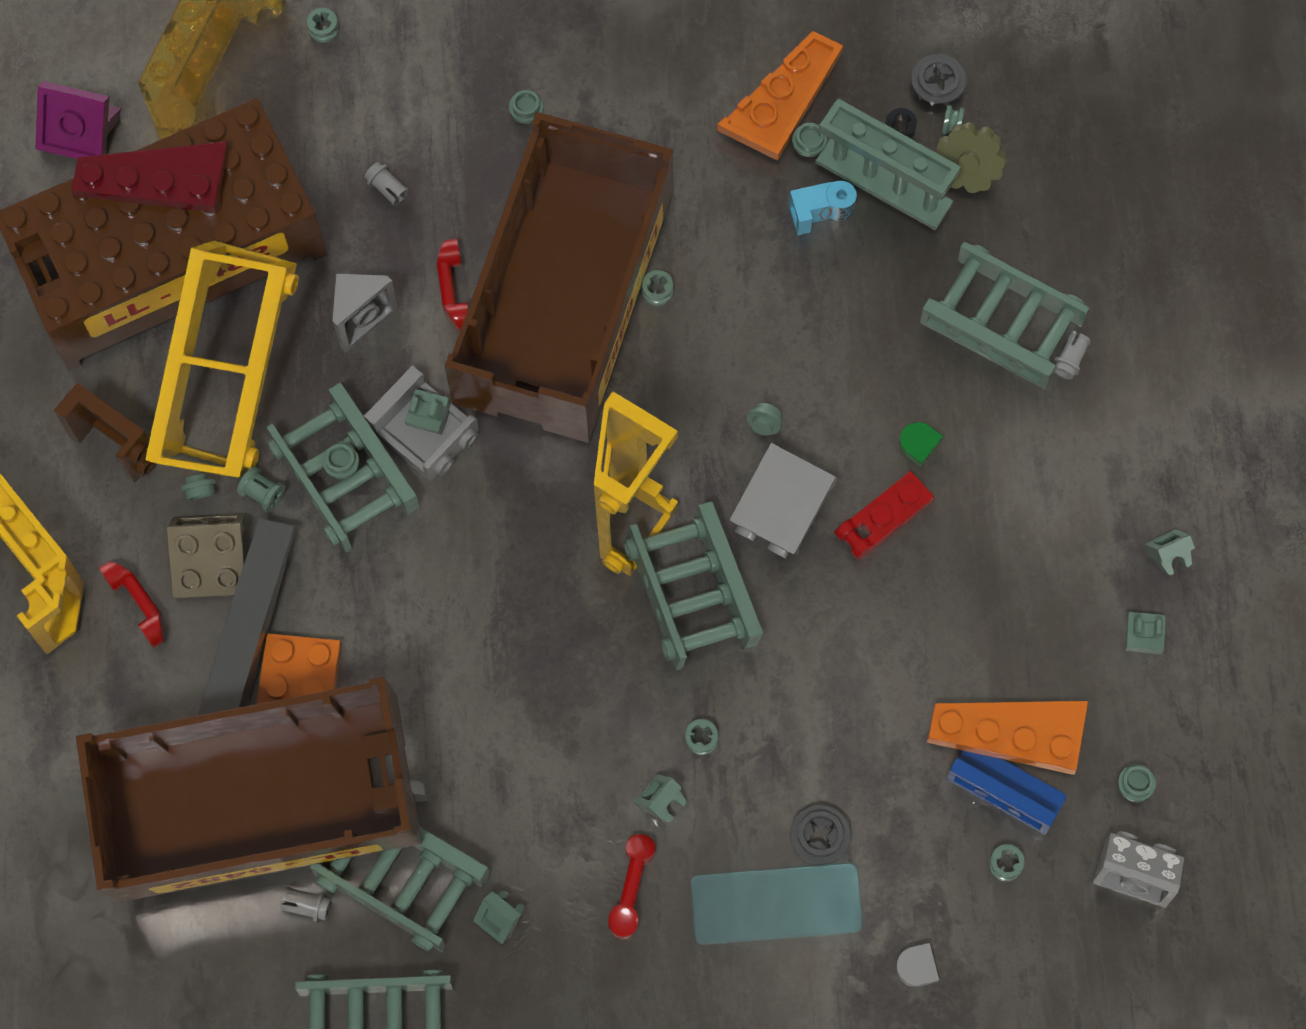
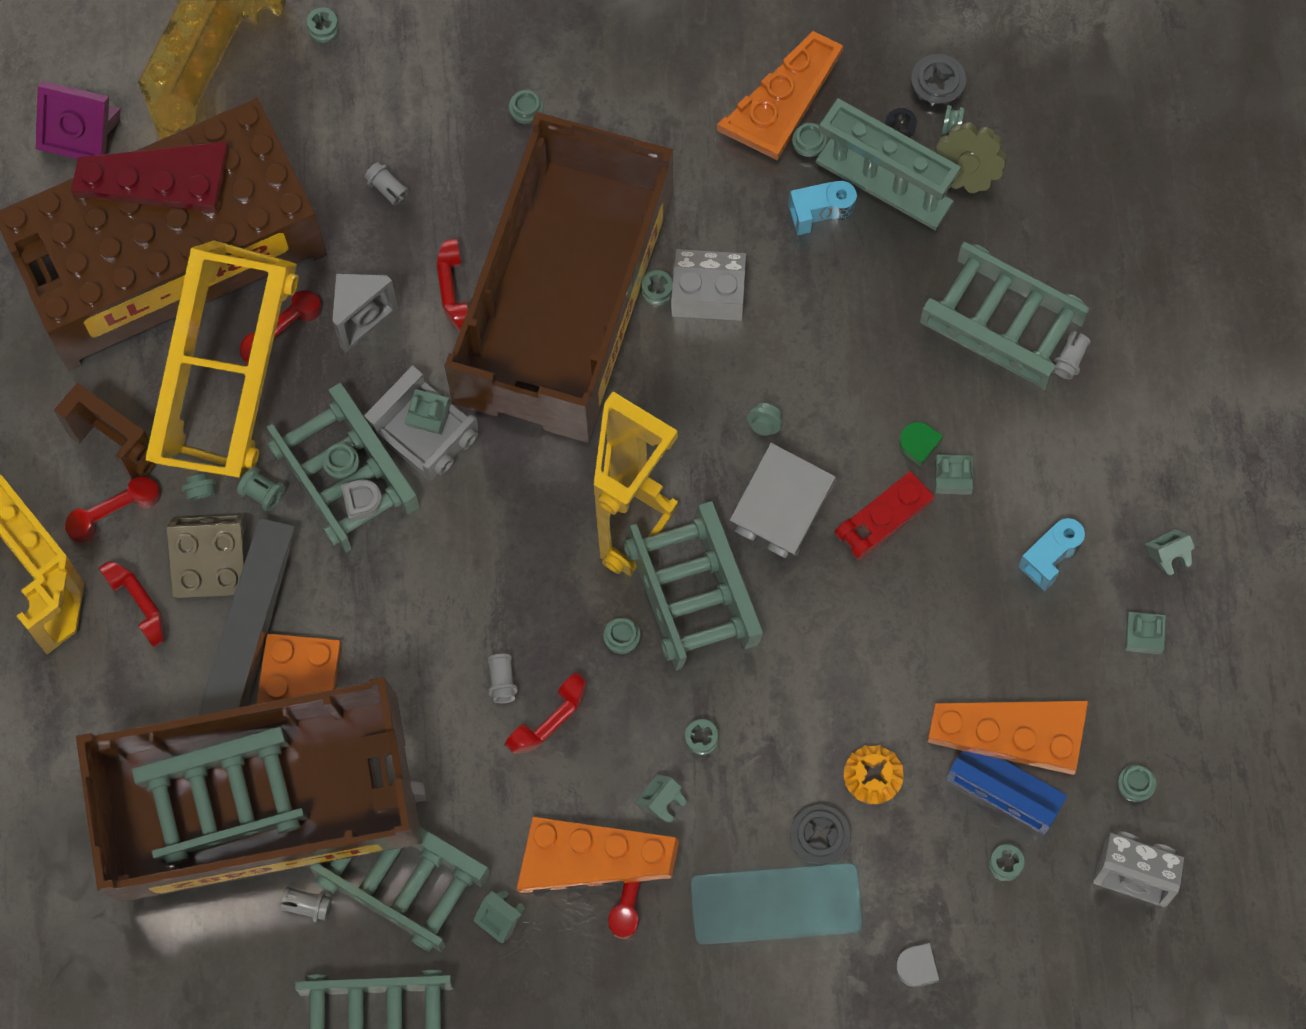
none -> red bar [65,476,161,543]
none -> sand green fence [132,727,309,865]
none -> red bar [240,290,322,366]
none -> light grey tile [341,480,382,522]
none -> light grey pin [488,654,518,703]
none -> red bar [504,672,586,754]
none -> orange wing [516,817,680,893]
none -> sand green plate [603,617,640,654]
none -> light grey slope [671,249,746,321]
none -> light orange gear [843,745,903,804]
none -> sand green tile [935,454,973,494]
none -> medium azure leg [1018,518,1085,591]

